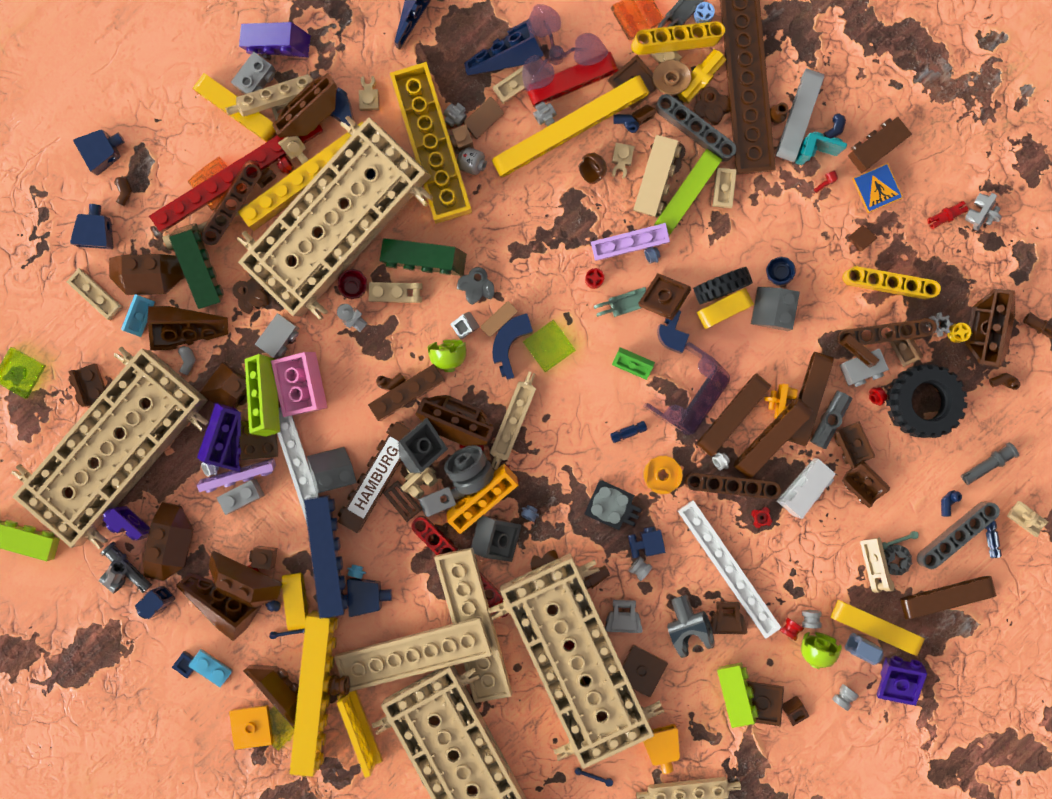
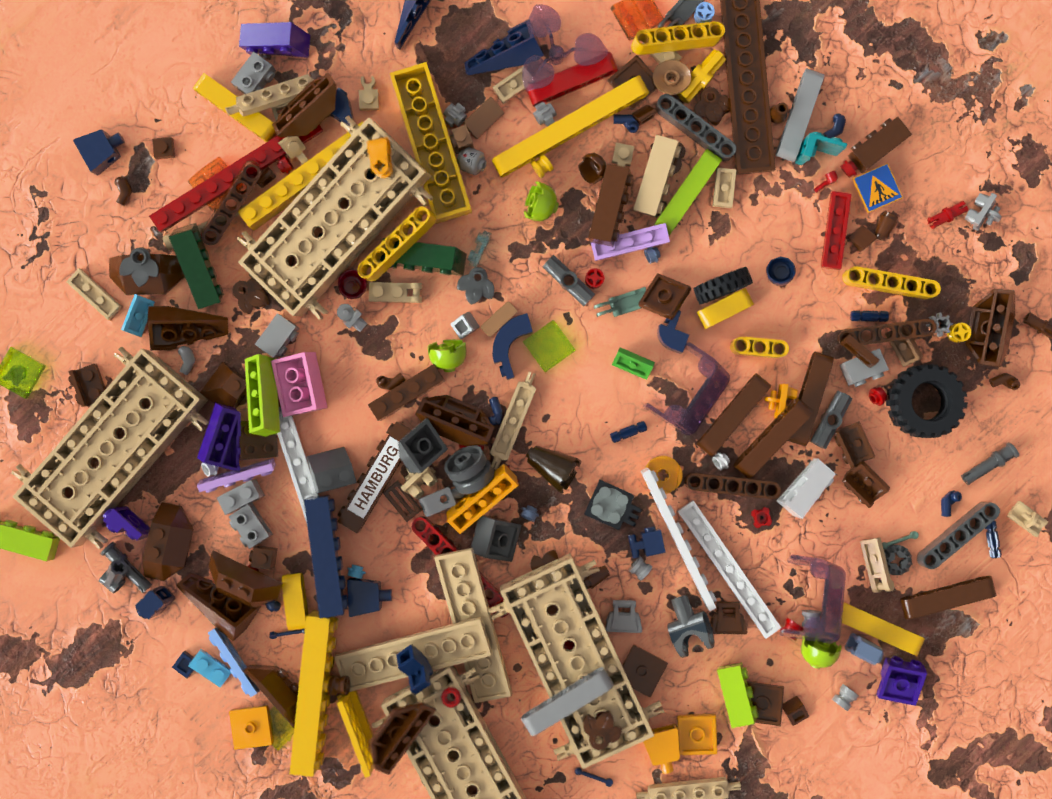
dark blue torso [70,204,113,250] -> none
dark grey slope [751,287,800,331] -> none
none -> dark grey plate [119,248,159,287]
none -> reddish brown plate [152,137,175,159]
none -> light blue plate [208,628,260,697]
none -> light grey brick [228,503,273,549]
none -> yellow beam [357,207,436,281]
none -> light orange piece [367,137,393,178]
none -> reddish brown wedge [369,702,436,774]
none -> dark blue brick [396,644,433,695]
none -> red plate [441,687,461,708]
none -> clear light blue plate [467,230,492,268]
none -> dark blue arm [488,397,502,426]
none -> light grey beam [520,667,614,736]
none -> lime cylinder [524,181,559,221]
none -> dark brown cone [526,446,581,493]
none -> yellow wheel [530,154,554,179]
none -> dark grey piece [542,255,595,306]
none -> reddish brown plate [583,711,622,750]
none -> reddish brown brick [588,164,633,247]
none -> white plate [641,468,717,611]
none -> light orange plate [677,714,717,755]
none -> yellow beam [730,337,789,358]
none -> windscreen [779,554,846,643]
none -> red plate [821,191,852,270]
none -> red plate [840,160,858,178]
none -> dark blue axle [850,311,889,322]
none -> reddish brown cone [875,211,898,241]

